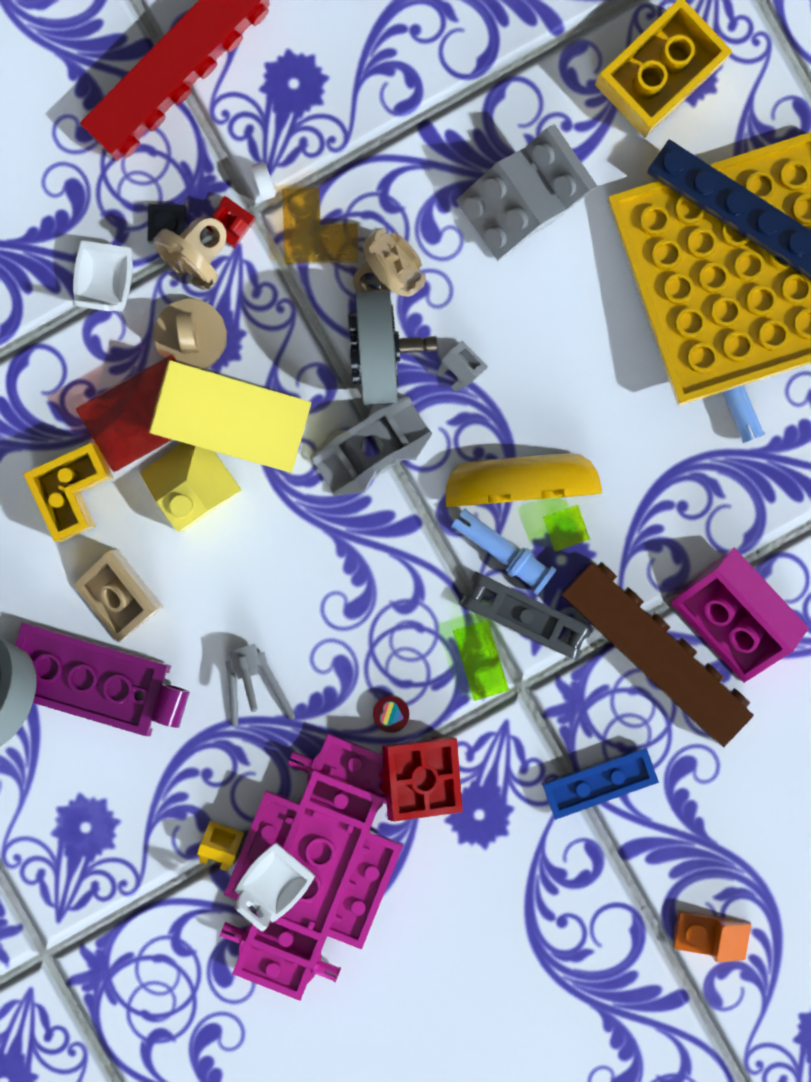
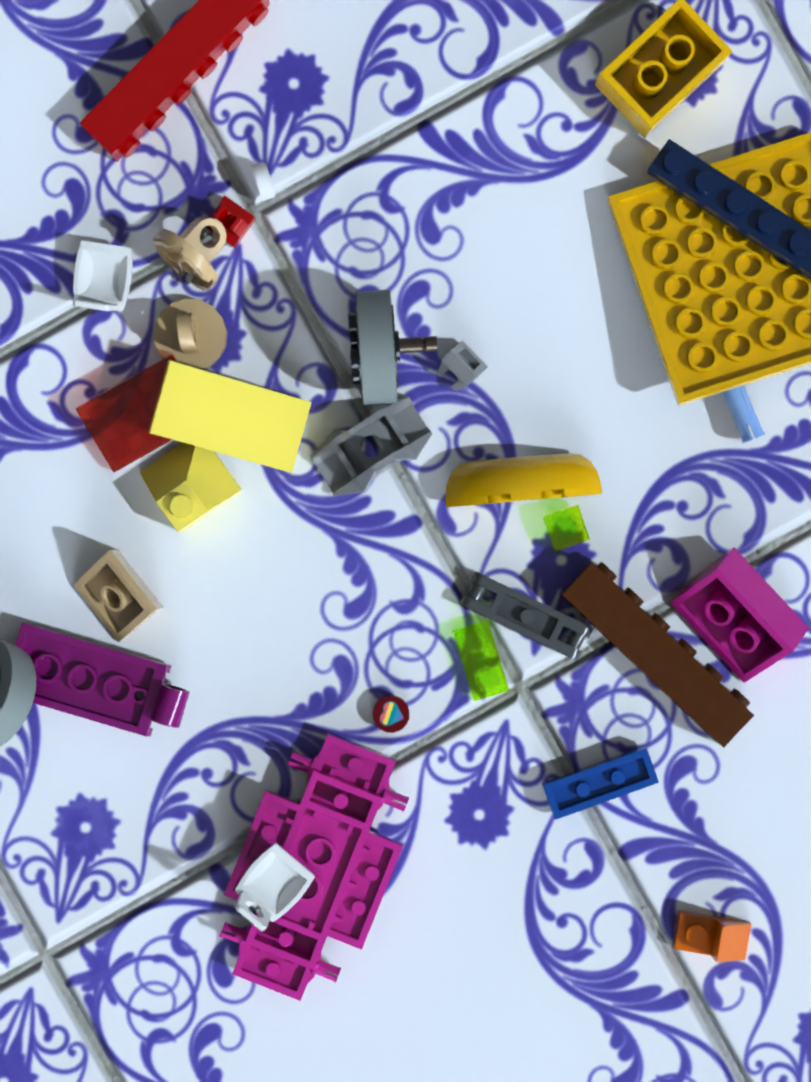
yellow brick [23,443,114,542] -> none
black plate [147,204,187,244] -> none
yellow tile [197,821,244,871] -> none
light grey plant [225,644,295,726] -> none
clear yellow plate [282,188,359,265] -> none
tan tile [353,228,426,297] -> none
red piece [379,736,463,822] -> none
light blue pin [451,508,557,596] -> none
light grey bracket [456,124,597,261] -> none

